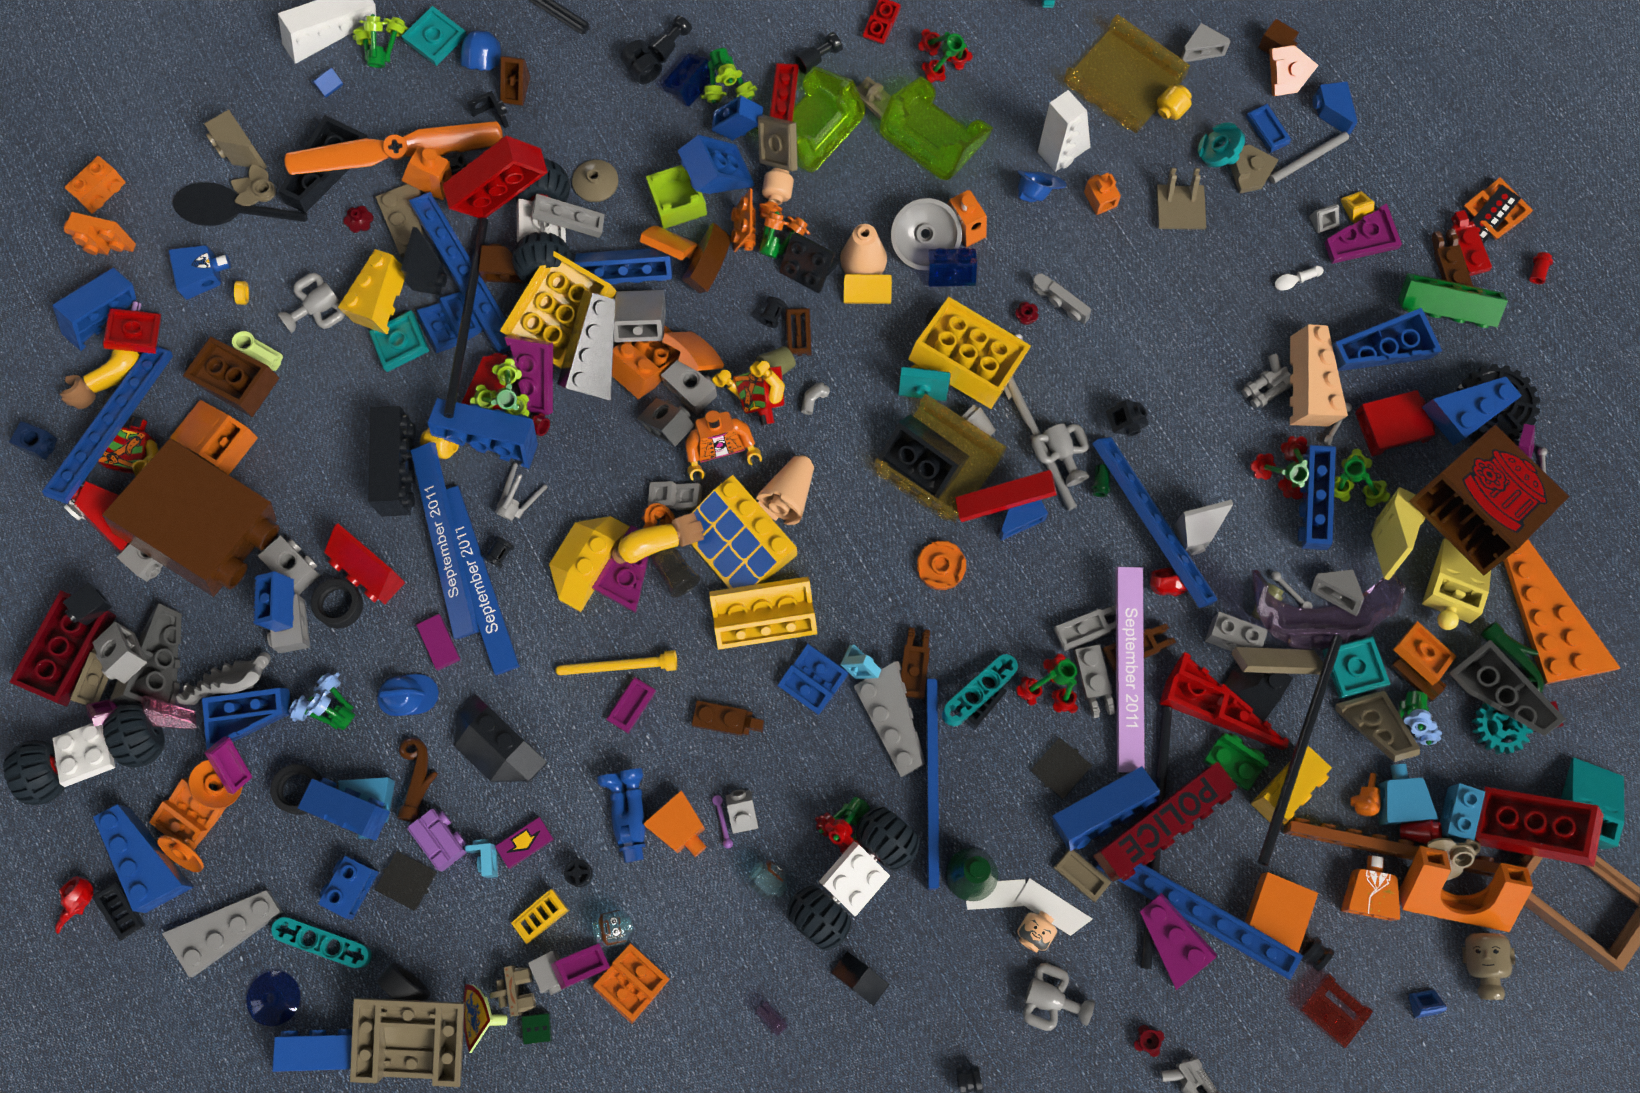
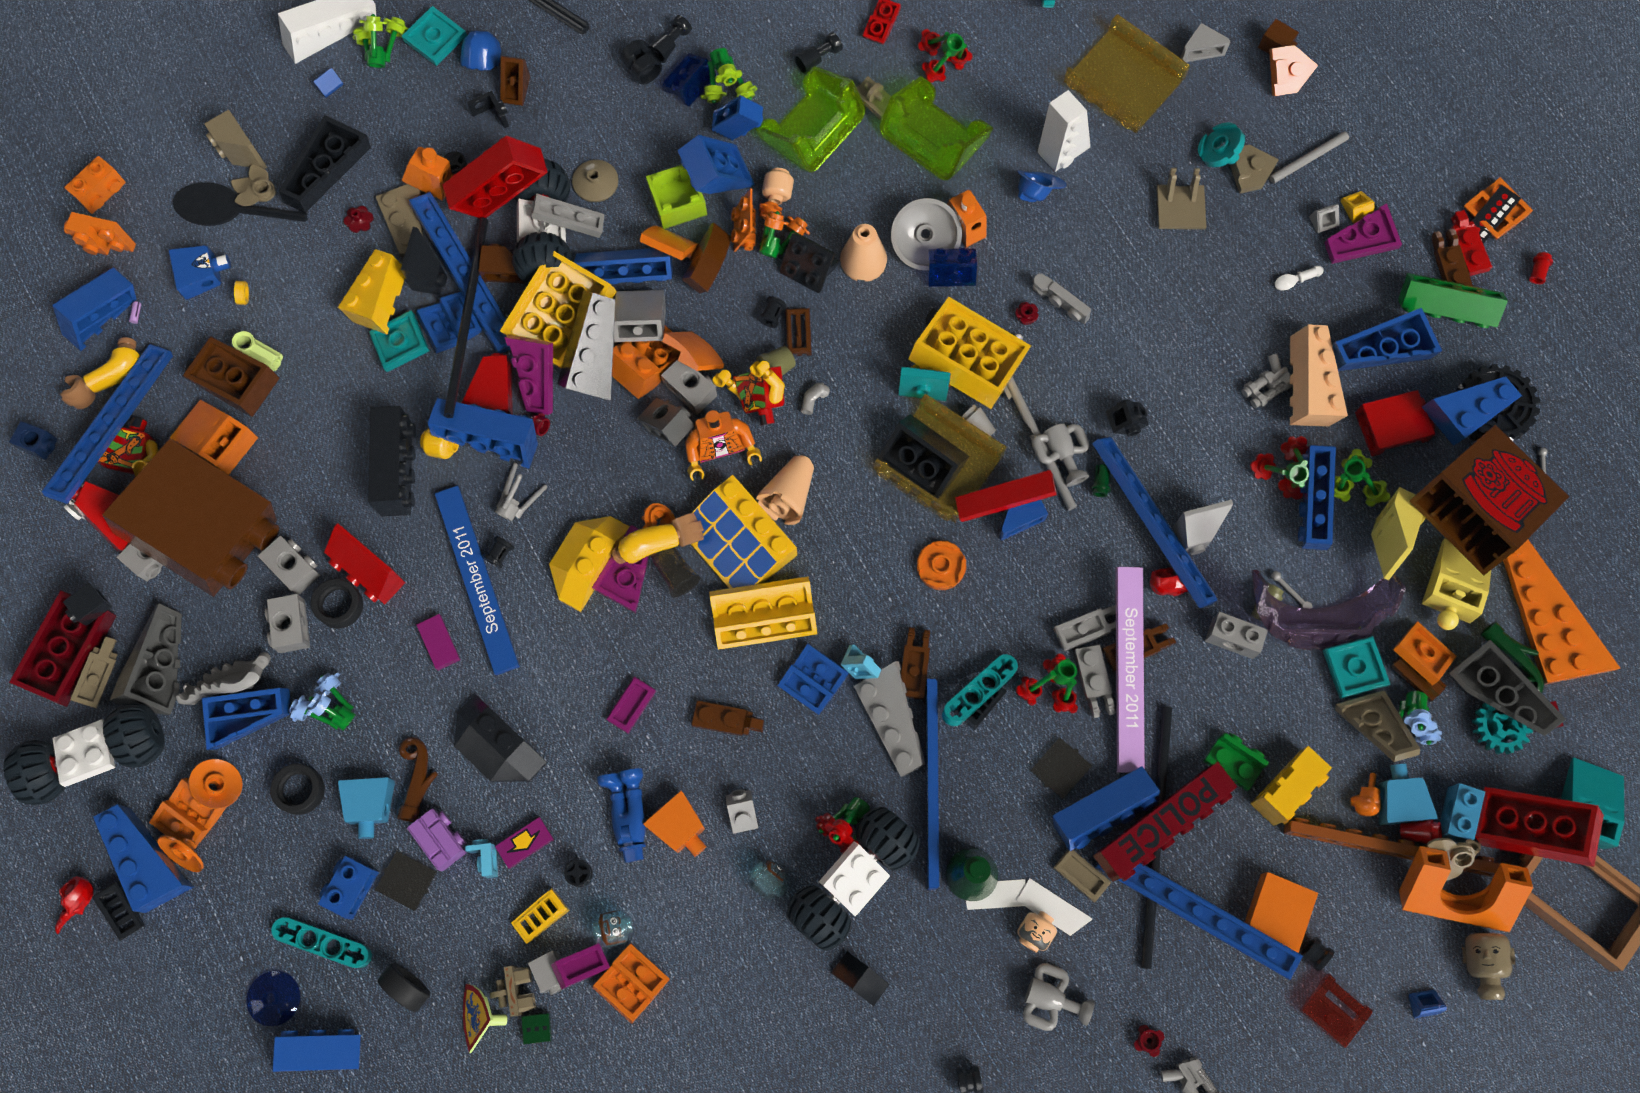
magenta tile [86,699,117,727] -> none
light grey brick [93,622,147,684] -> none
red tile [103,308,161,354] -> none
clear pink slope [142,696,197,729] -> none
light grey wing [162,890,283,977] -> none
magenta tile [204,736,253,794] -> none
blue brick [253,571,294,632] -> none
light grey piece [277,273,345,333] -> none
orange piece [284,121,503,175] -> none
blue wedge [298,778,390,841] -> none
dark tan slope [350,998,465,1087] -> none
blue piece [377,674,439,716] -> none
blue tile [411,442,479,639] -> none
lime plant [470,358,530,417] -> none
yellow piece [555,650,677,675] -> none
light grey slope [648,481,703,510] -> none
medium lavender hinge [712,795,733,849] -> none
clear purple pin [755,1001,789,1037] -> none
dark tan tile [758,115,797,172] -> none
red tile [769,63,799,122] -> none
yellow slope [844,274,892,304] -> none
orange brick [1084,173,1121,215] -> none
magenta wing [1140,893,1217,990] -> none
yellow head [1157,85,1192,120] -> none
red wedge [1159,652,1289,750] -> none
black slope [1224,663,1293,721] -> none
dark tan tile [1231,647,1323,675] -> none
blue tile [1246,104,1292,153] -> none
black piece [1257,634,1343,866] -> none
light grey slope [1311,570,1364,616] -> none
blue slope [1312,82,1358,134] -> none
light grey hinge [1324,403,1352,445] -> none
orange torso [1341,856,1400,921] -> none
magenta tile [1519,424,1535,459] -> none

